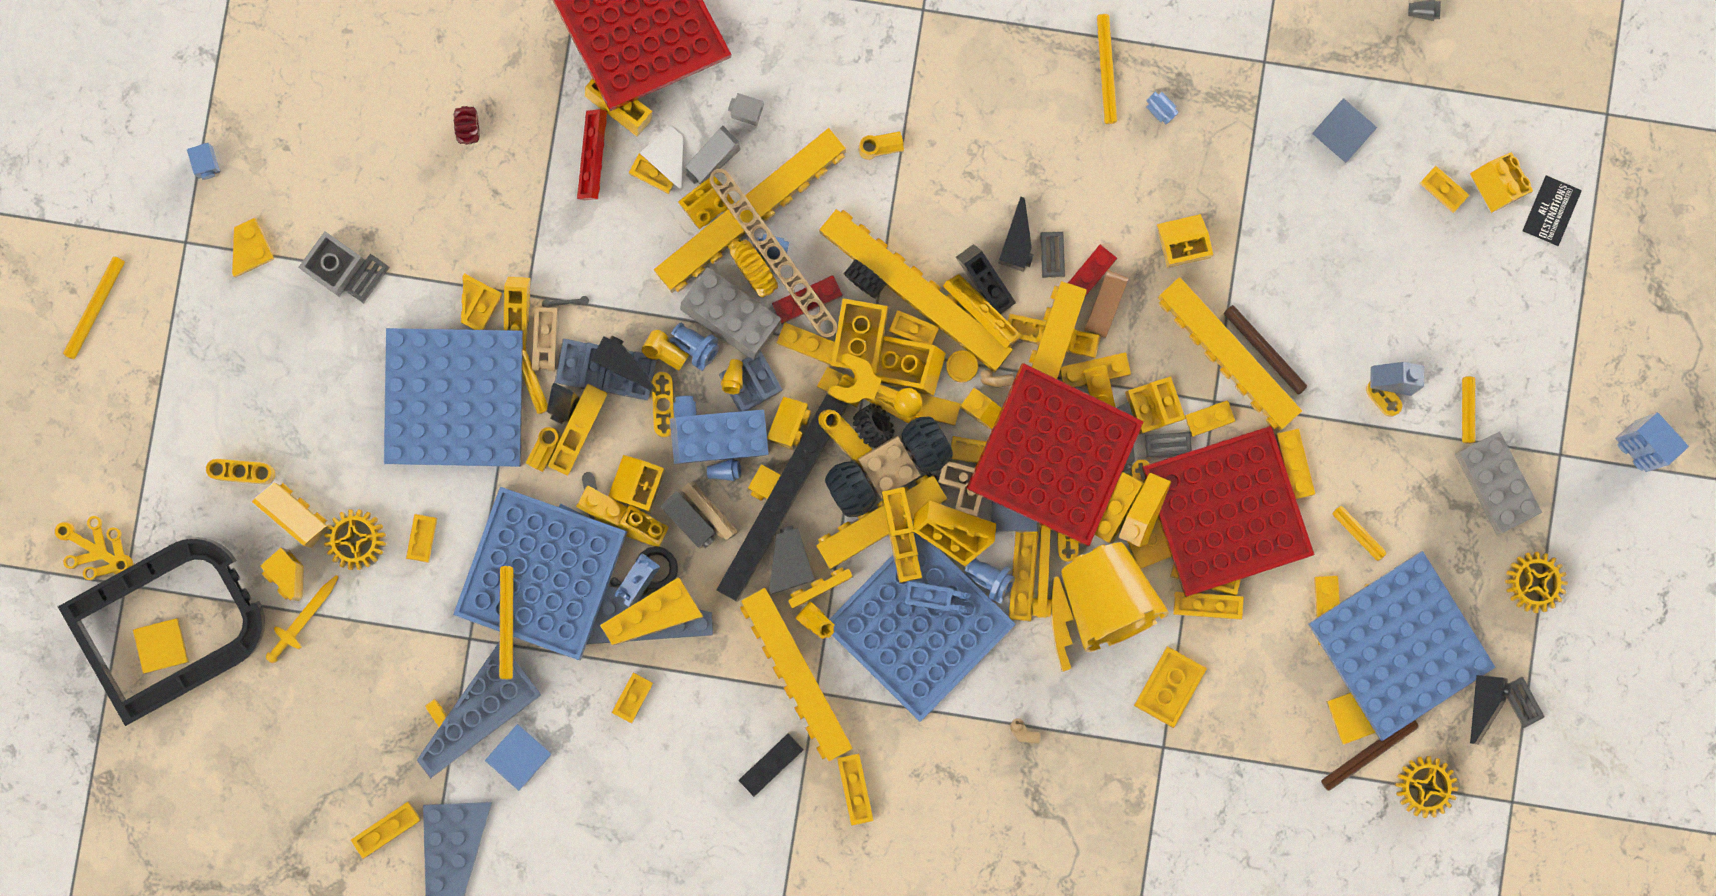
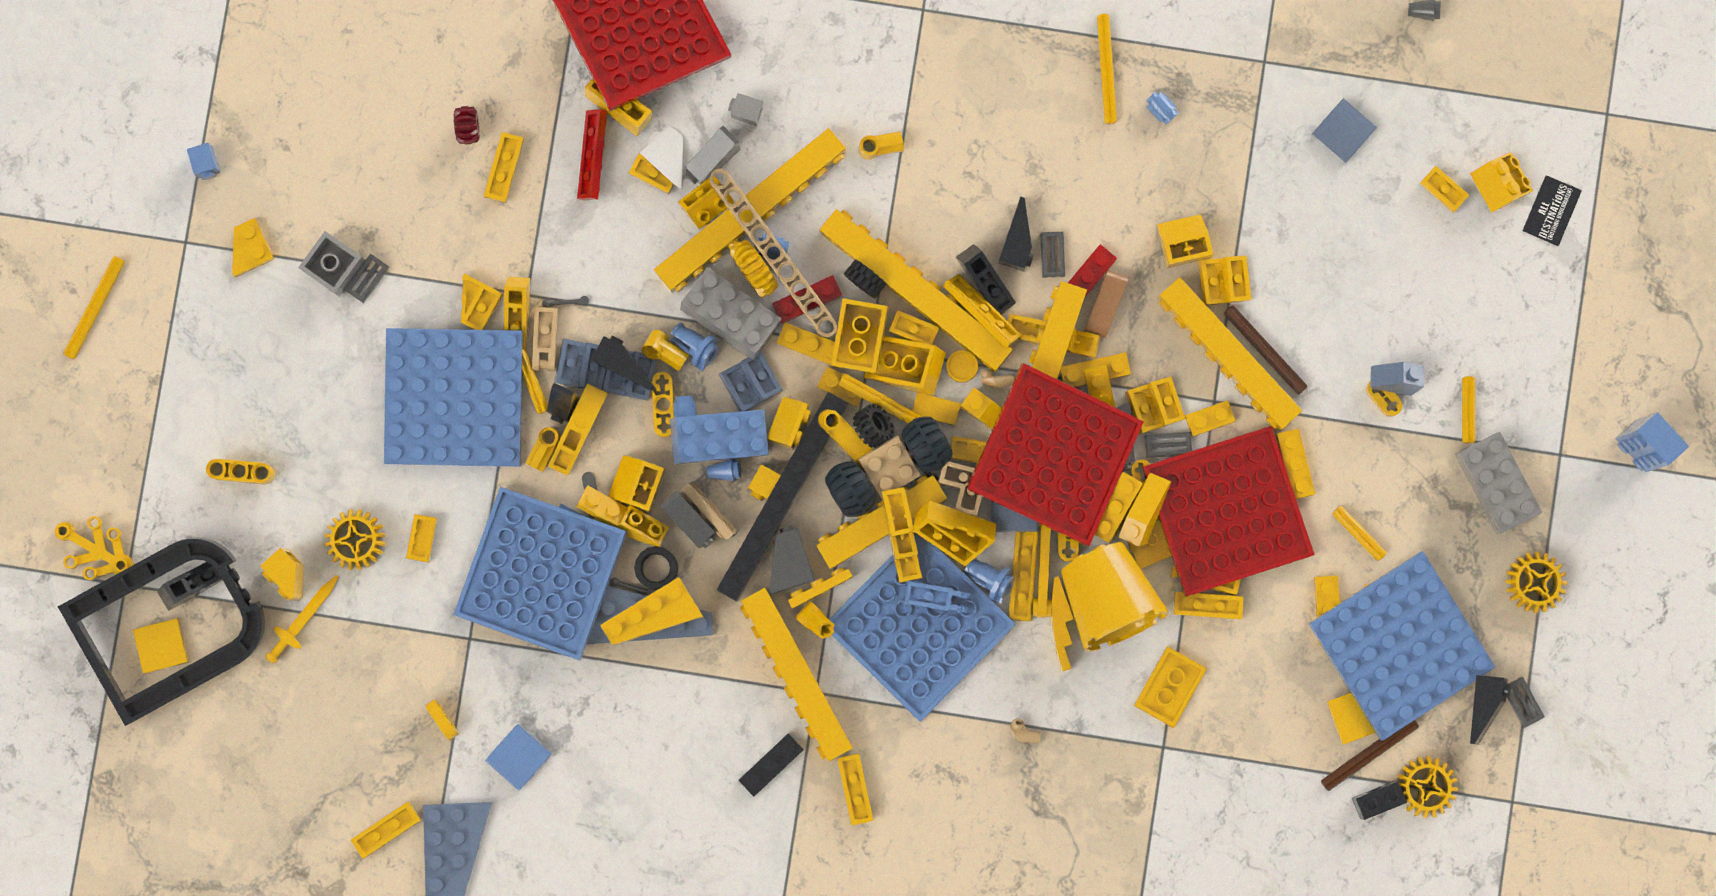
yellow slope [252,482,328,548] -> none
sand blue wing [417,641,541,779] -> none
yellow axle [499,566,513,679] -> none
yellow plate [611,672,654,724] -> none
medium blue hinge [615,553,660,607] -> none
yellow cone [720,359,743,394] -> none
yellow piece [827,354,922,417] -> none
none -> black slope [157,562,222,611]
none -> yellow plate [484,132,524,203]
none -> yellow slope [1198,256,1252,305]
none -> black brick [1352,781,1407,820]

